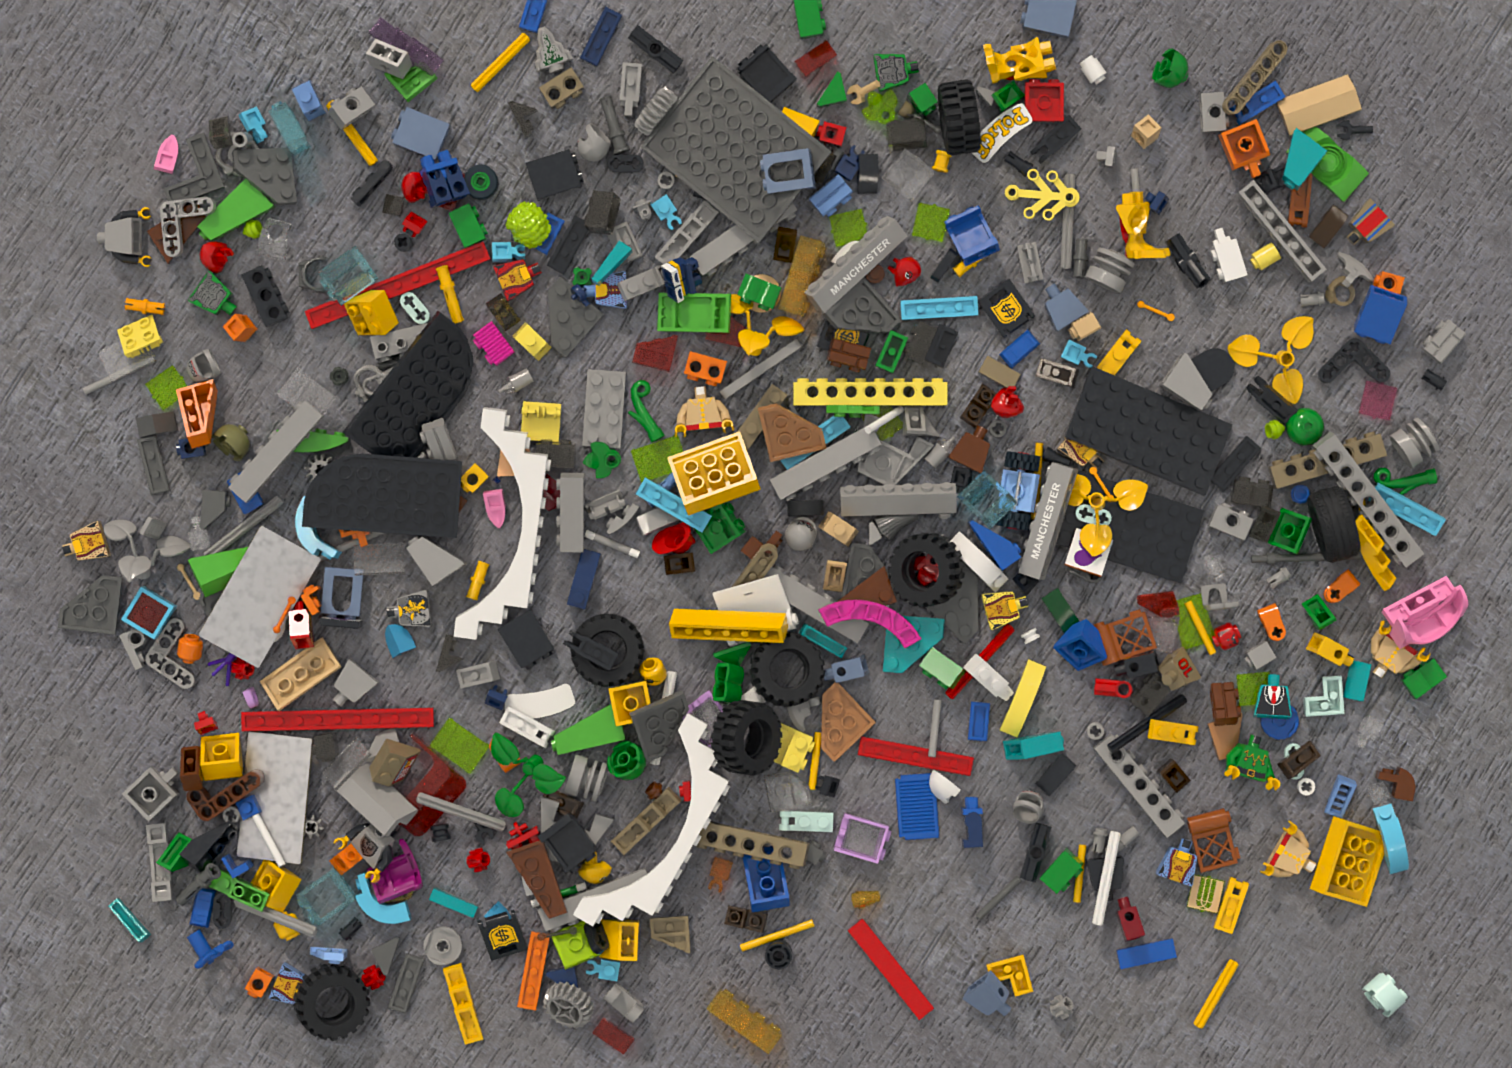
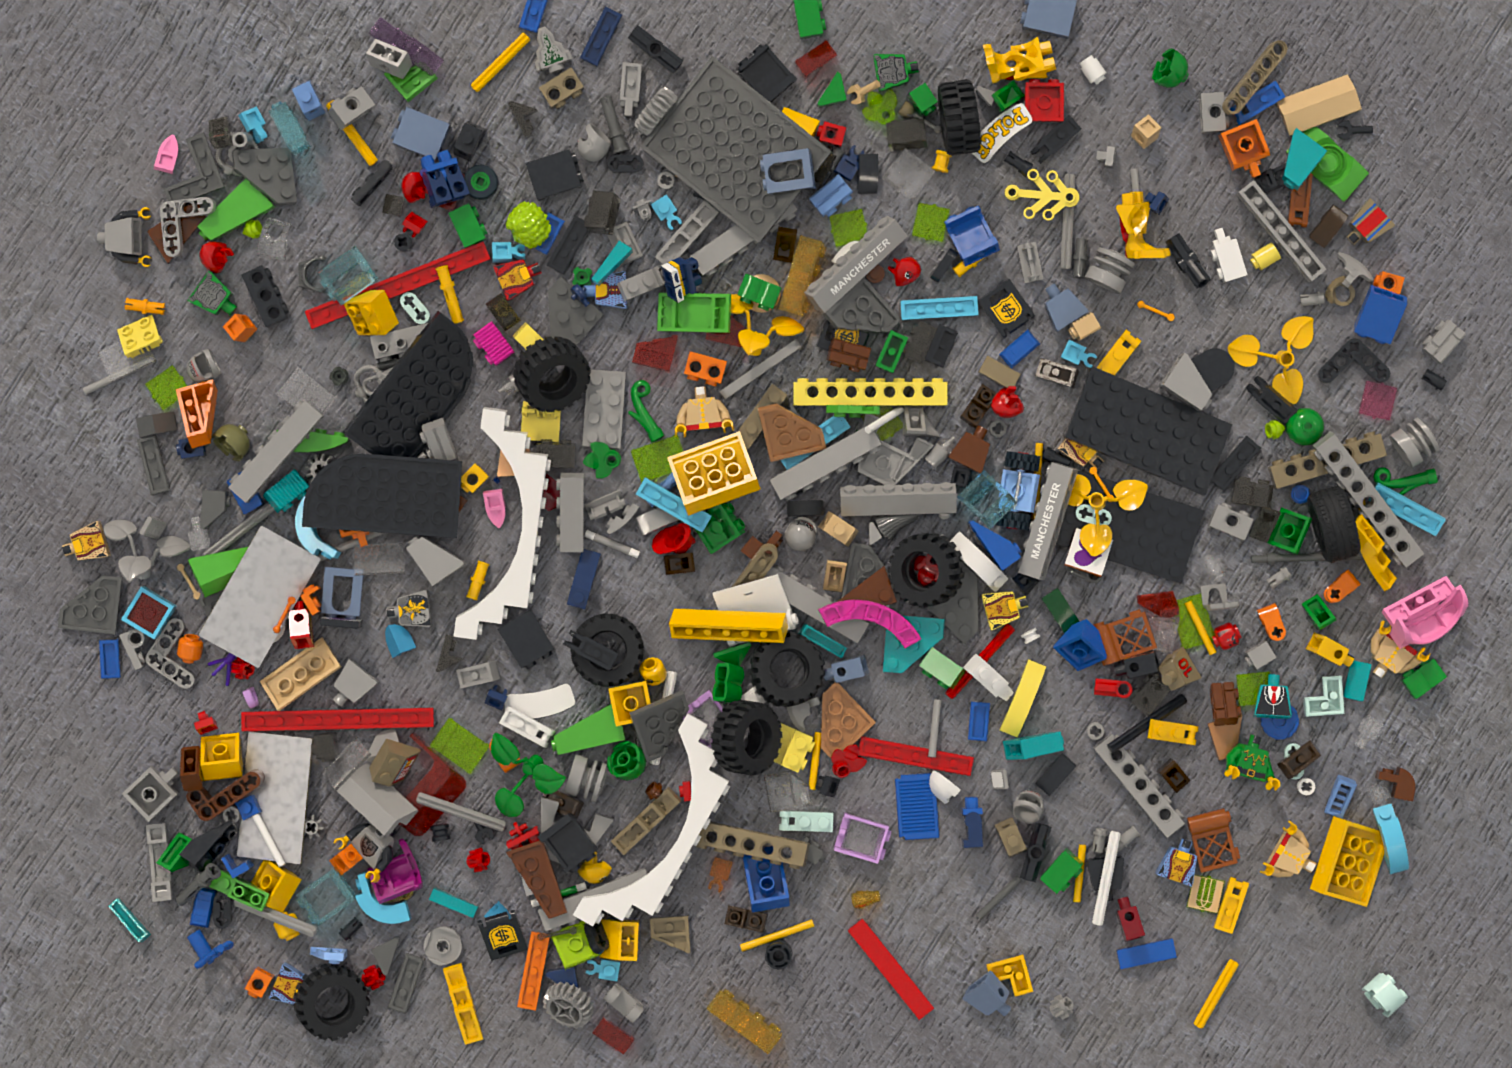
none -> blue tile [99,639,121,679]
none -> teal brick [263,469,309,513]
none -> black torso [453,121,486,162]
none -> black tyre [513,336,591,412]
none -> red plate [831,745,867,778]
none -> slope [991,769,1009,789]
none -> dark tan torso [994,817,1027,858]

